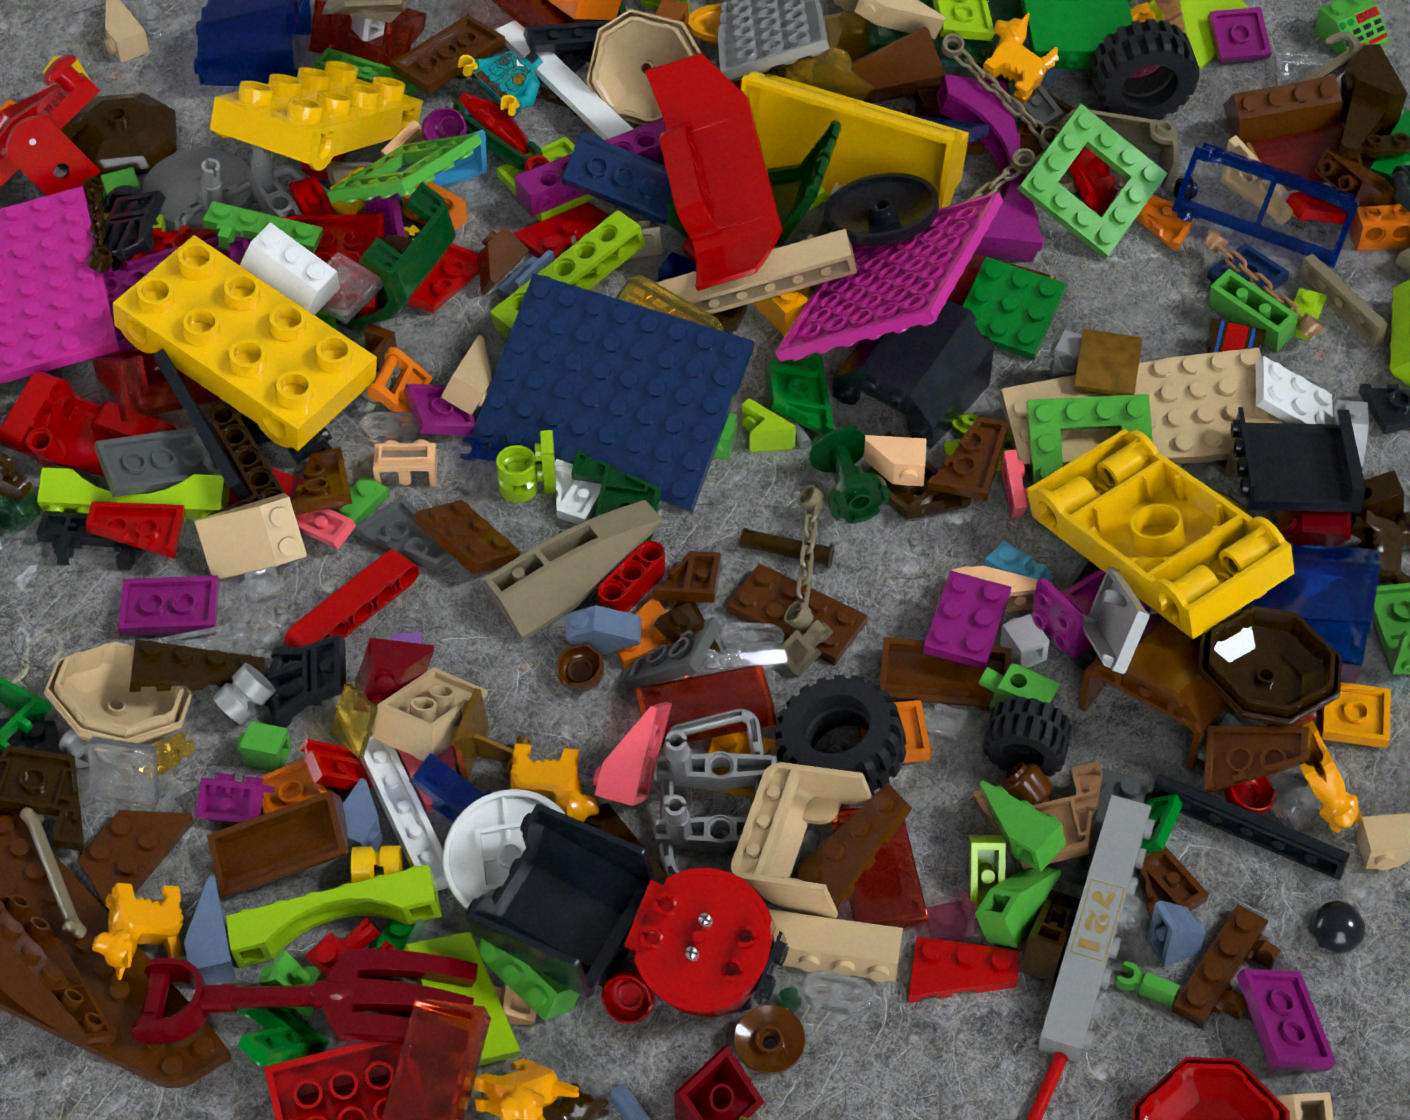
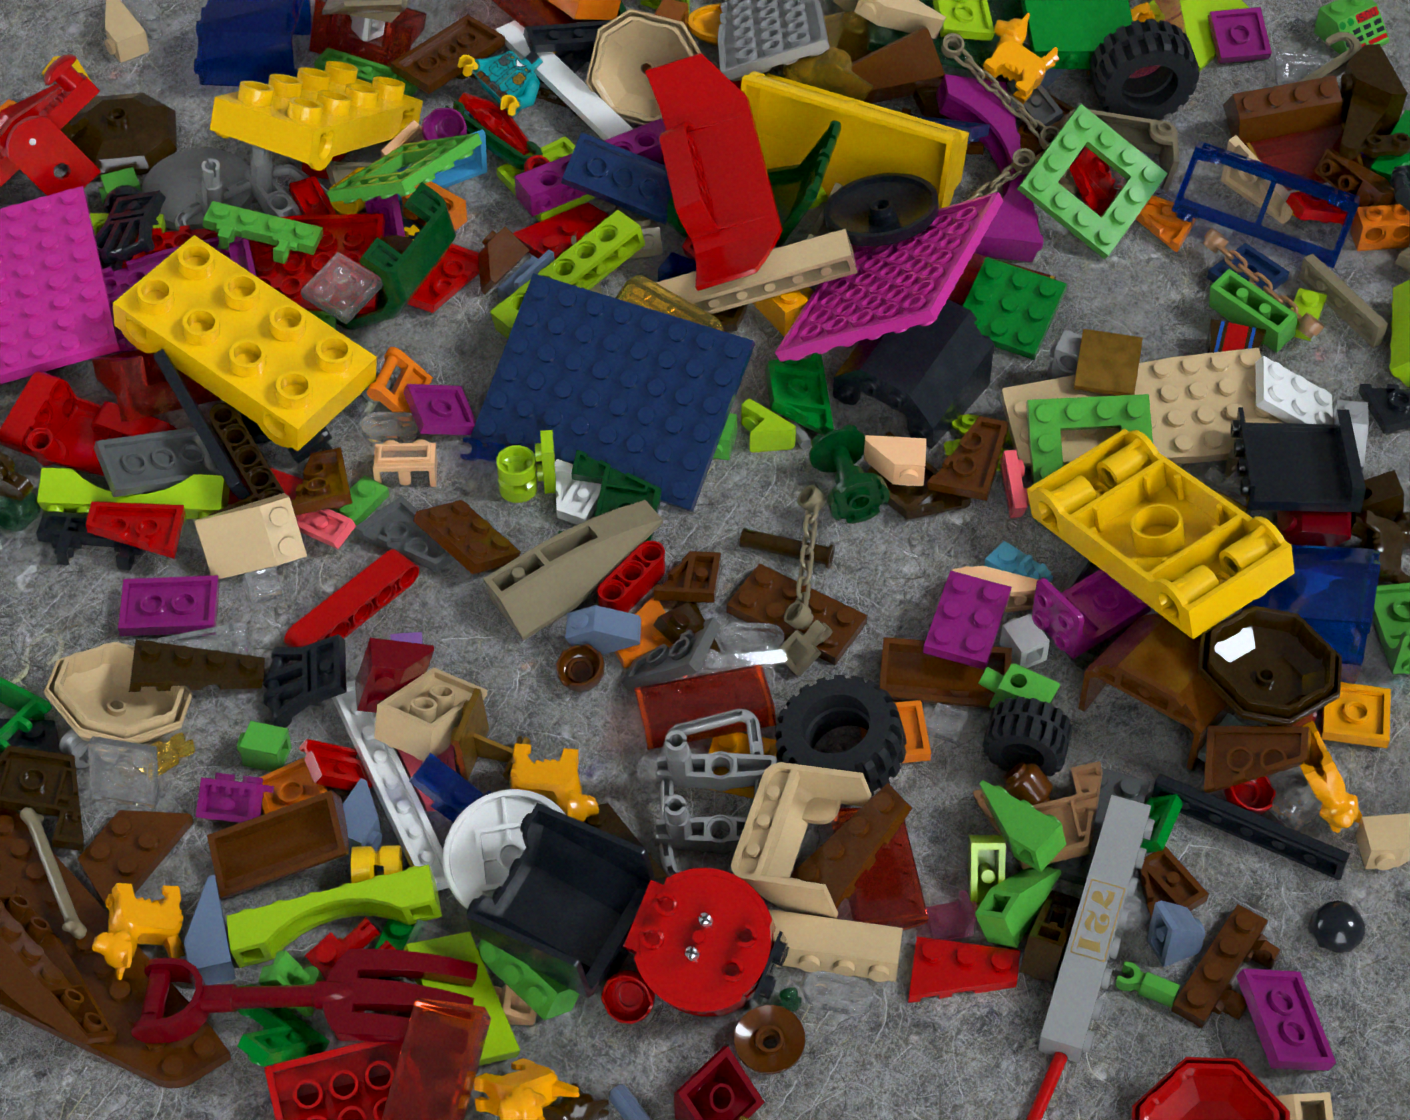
dark brown piece [82,177,113,273] -> none
light grey wheel [213,663,275,725] -> none
white slope [240,222,340,315] -> none
clear yellow piece [331,683,378,758] -> none
reddish brown panel [364,323,397,372] -> none
tan slope [441,335,492,415] -> none
coral slope [593,702,672,806] -> none
light grey container [1083,566,1150,674] -> none
black plate [1174,176,1198,204] -> none

